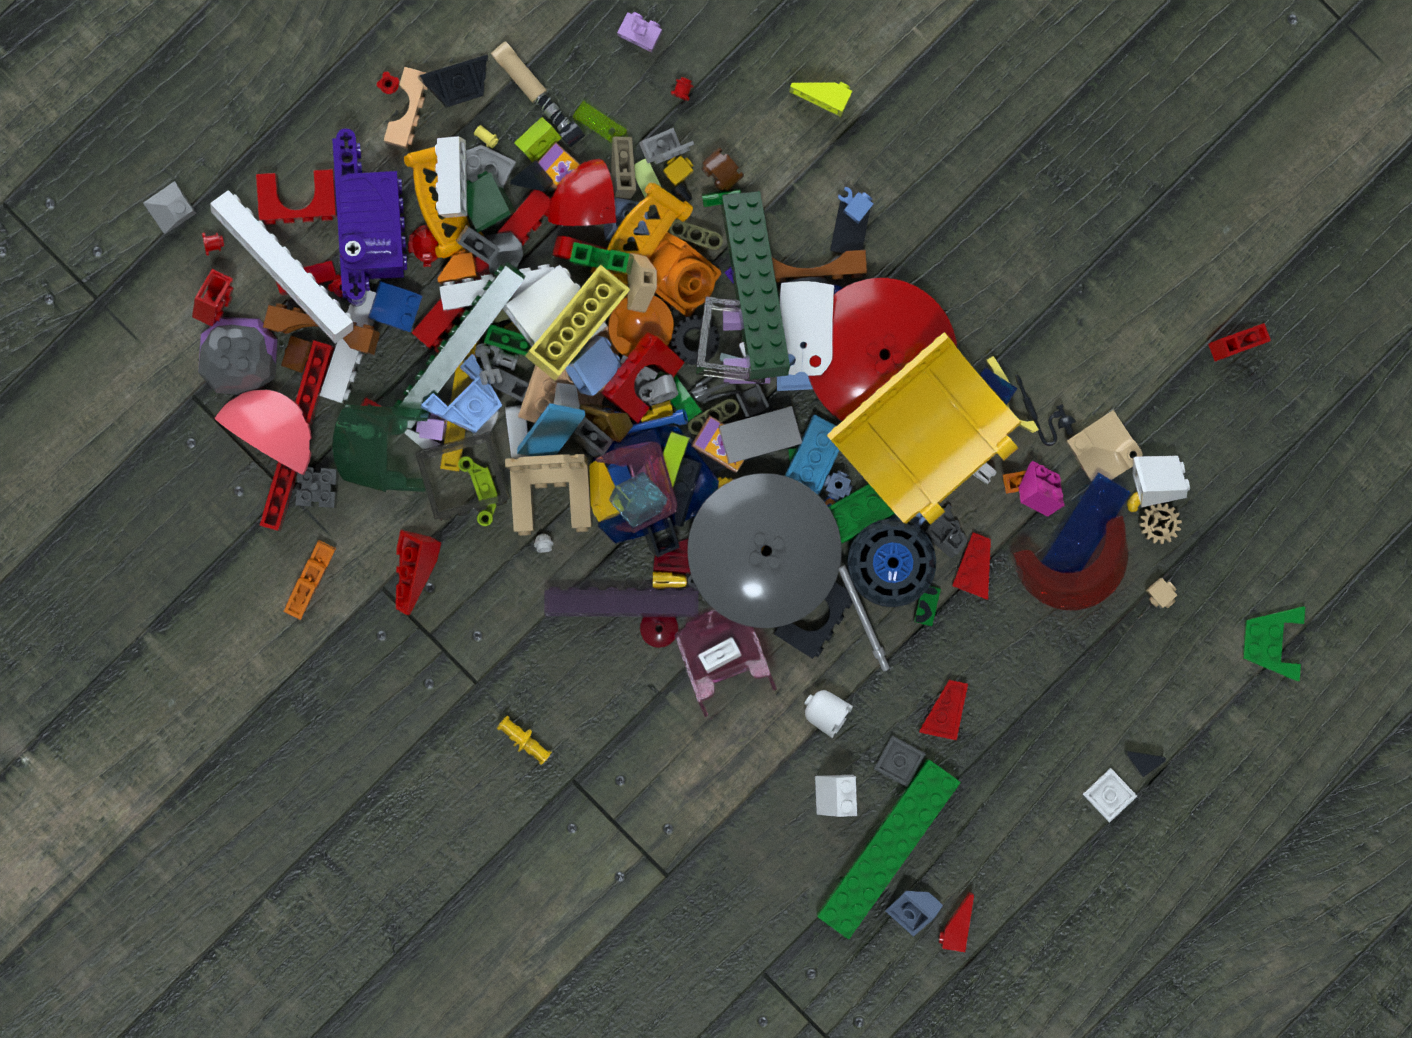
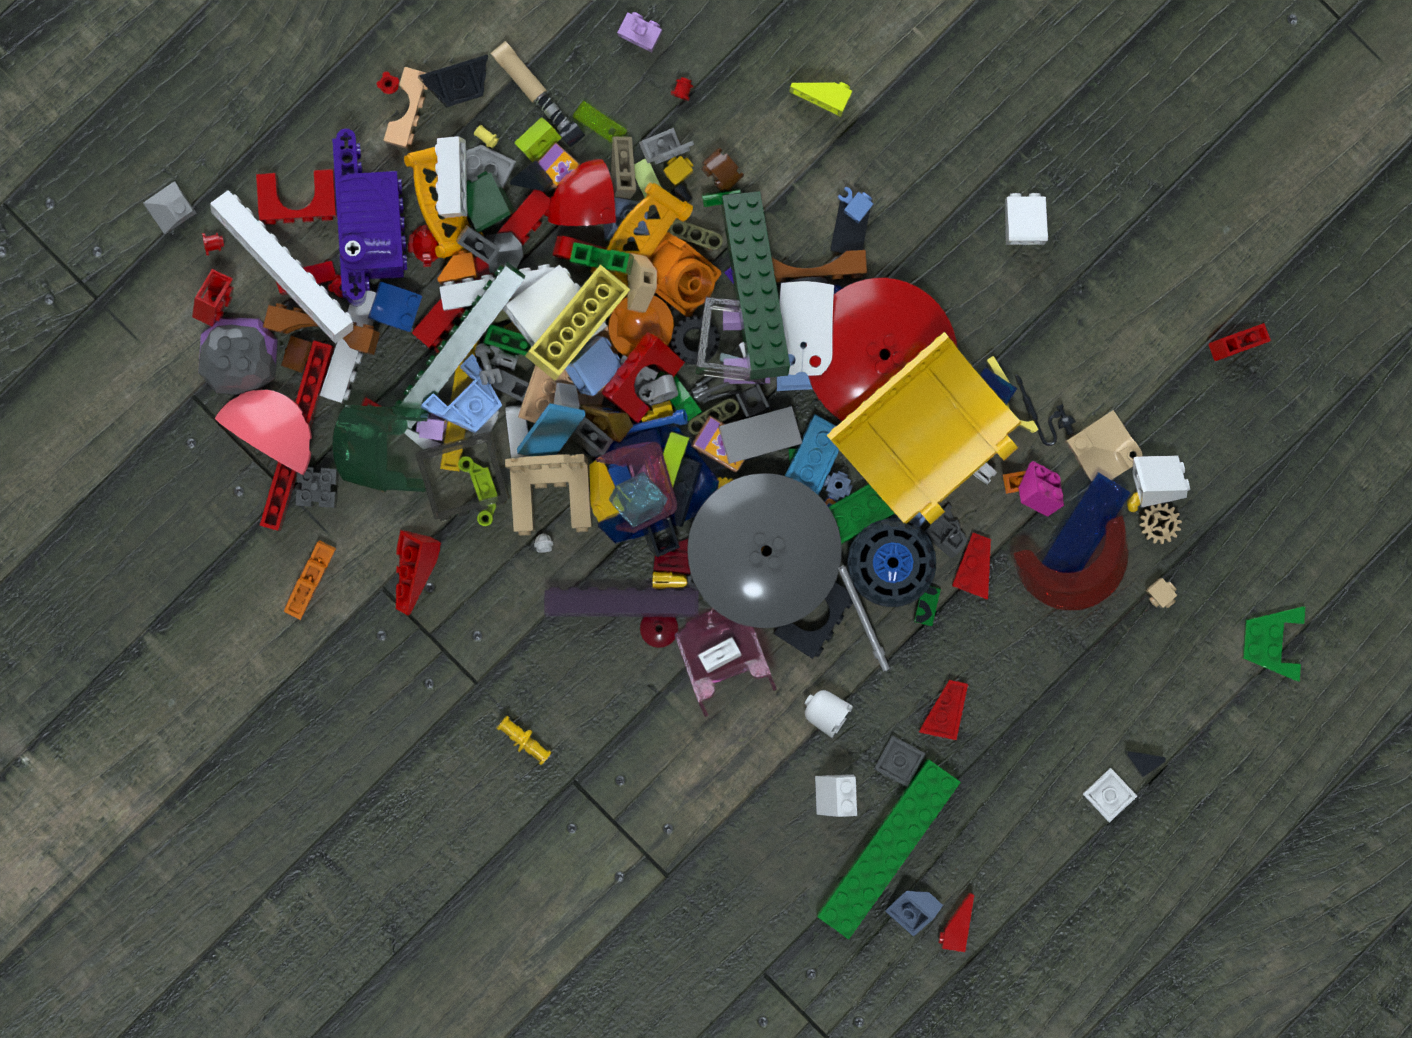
none -> white slope [1005,193,1048,245]

